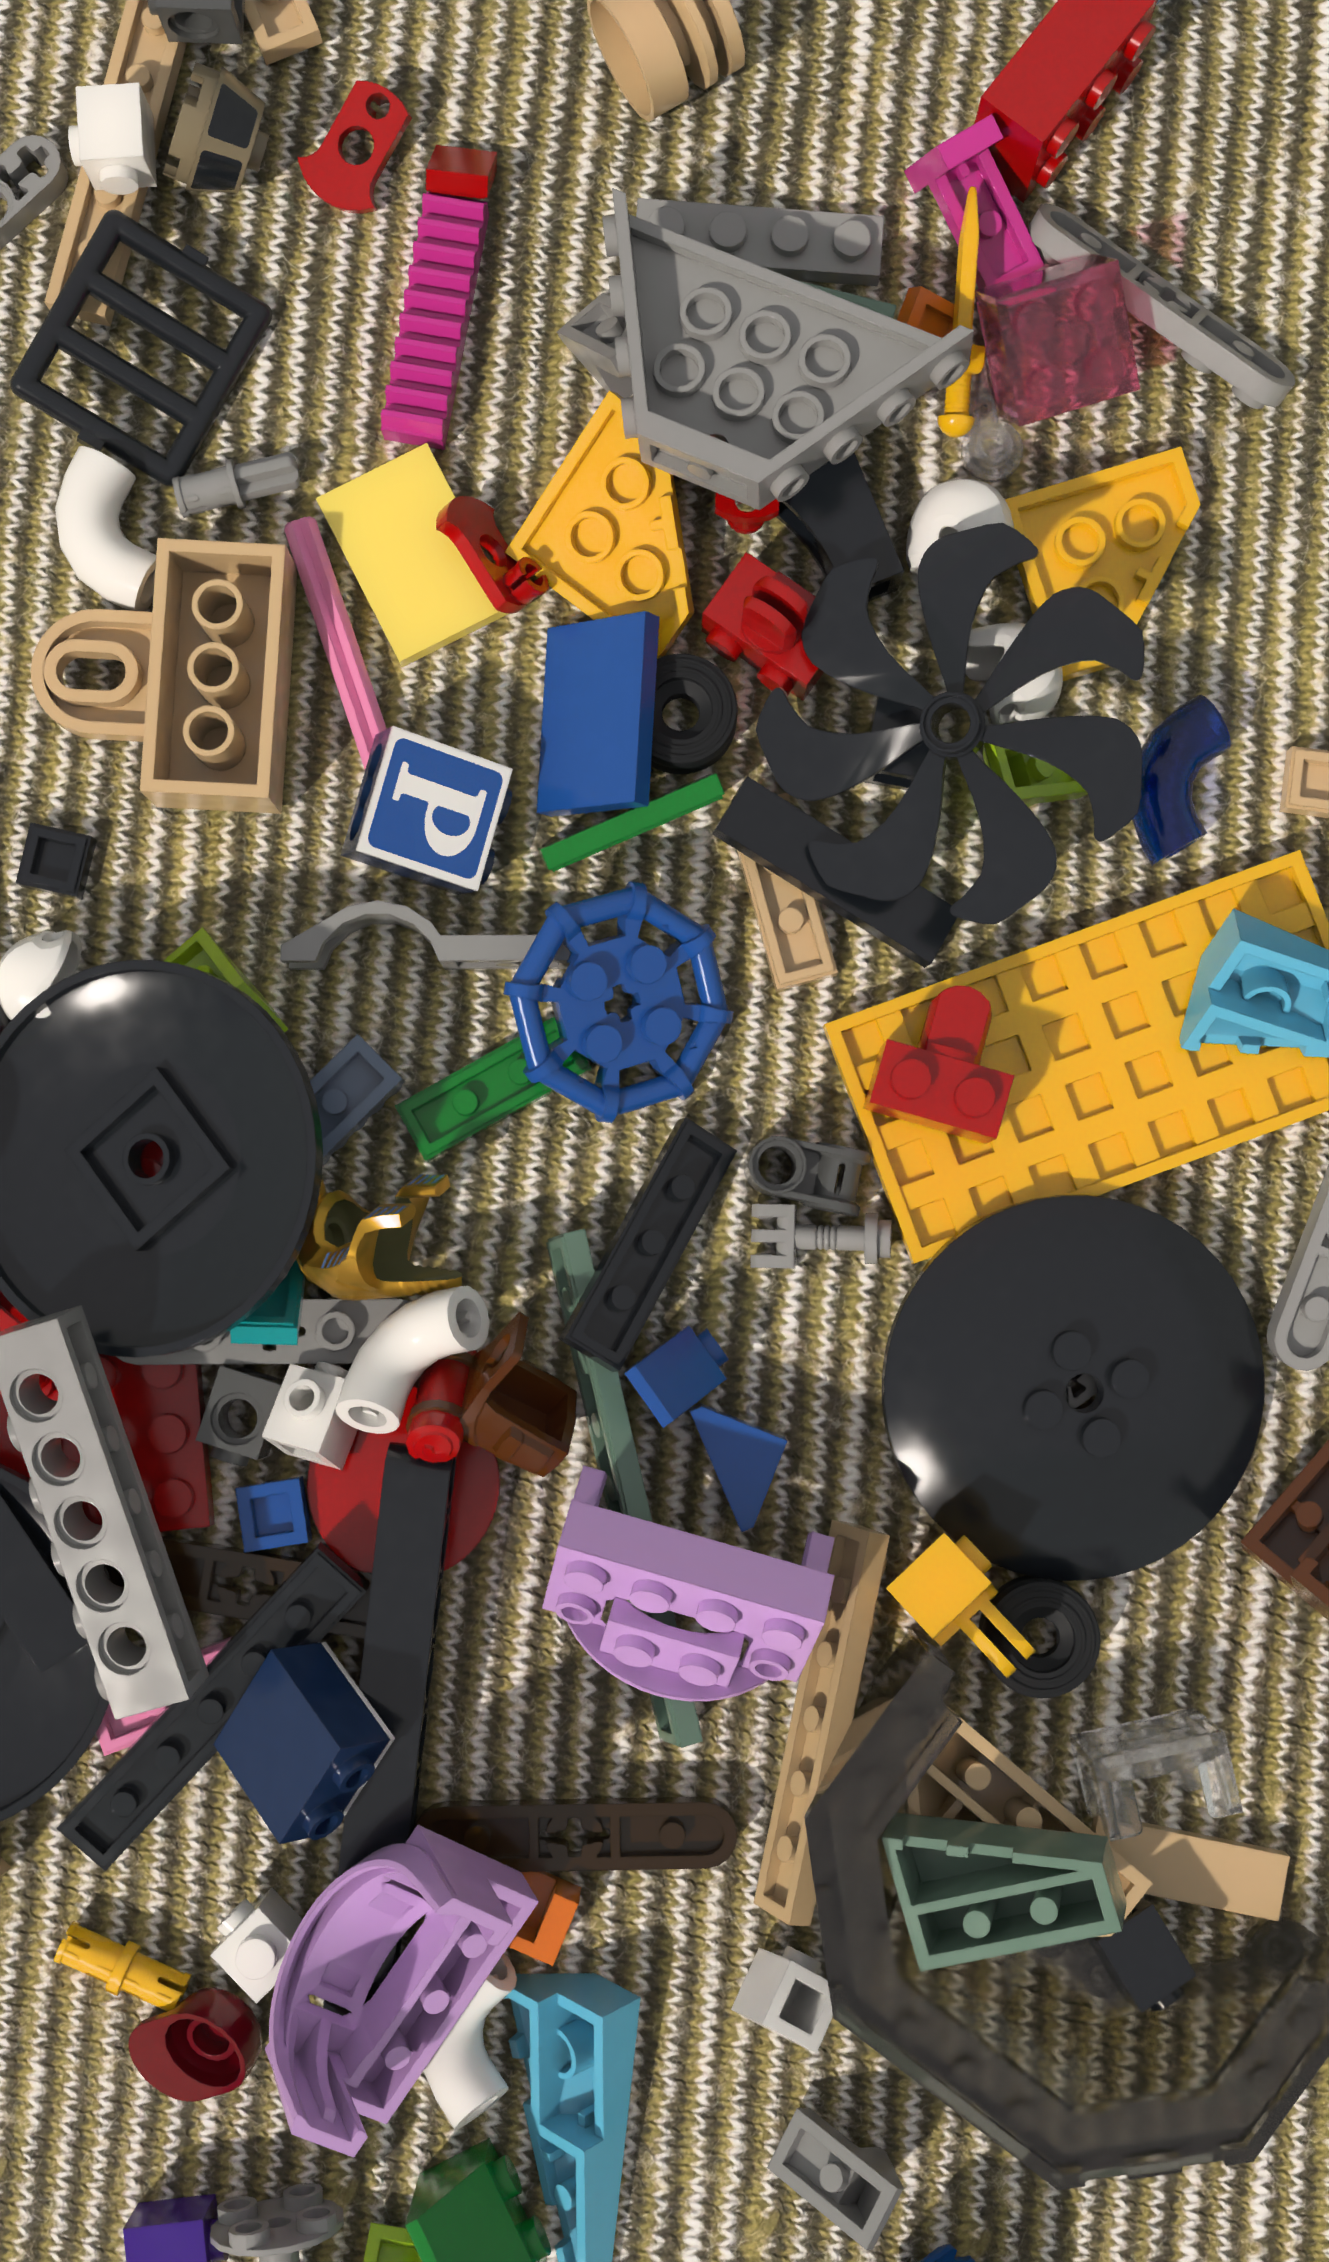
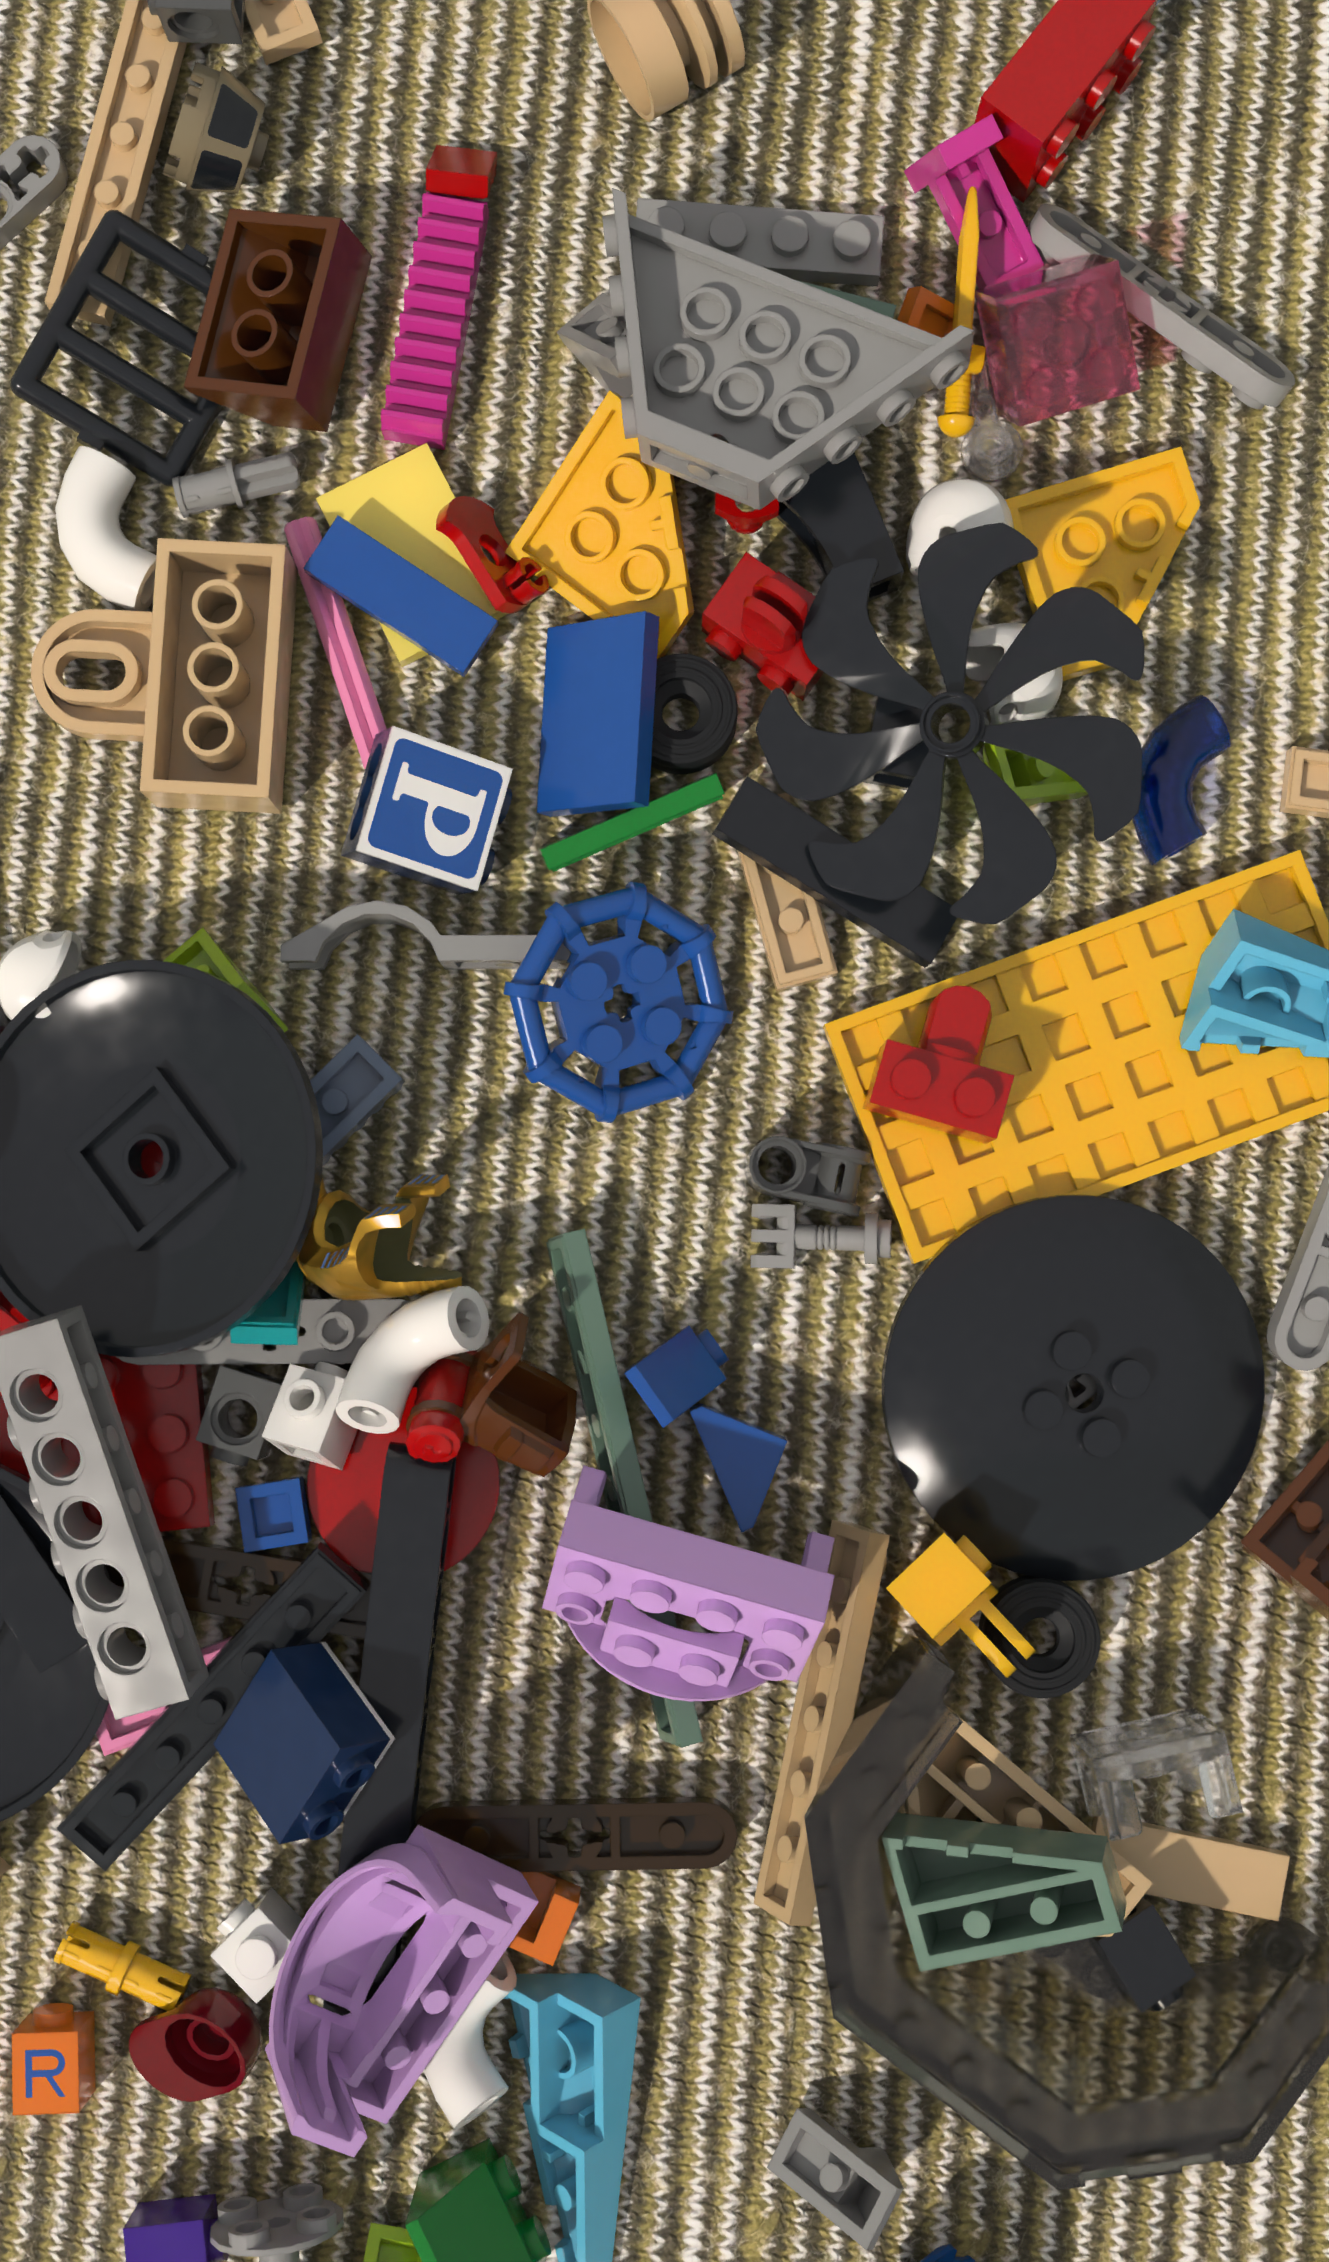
black tile [16,822,97,900] -> none
white brick [68,82,157,195] -> none
red piece [297,80,412,214] -> none
green tile [395,1016,592,1162] -> none
black tile [558,1117,737,1372] -> none
white brick [731,1945,845,2054] -> none
none -> orange brick [12,2003,96,2115]
none -> reddish brown slope [184,209,372,432]
none -> blue tile [303,516,498,677]

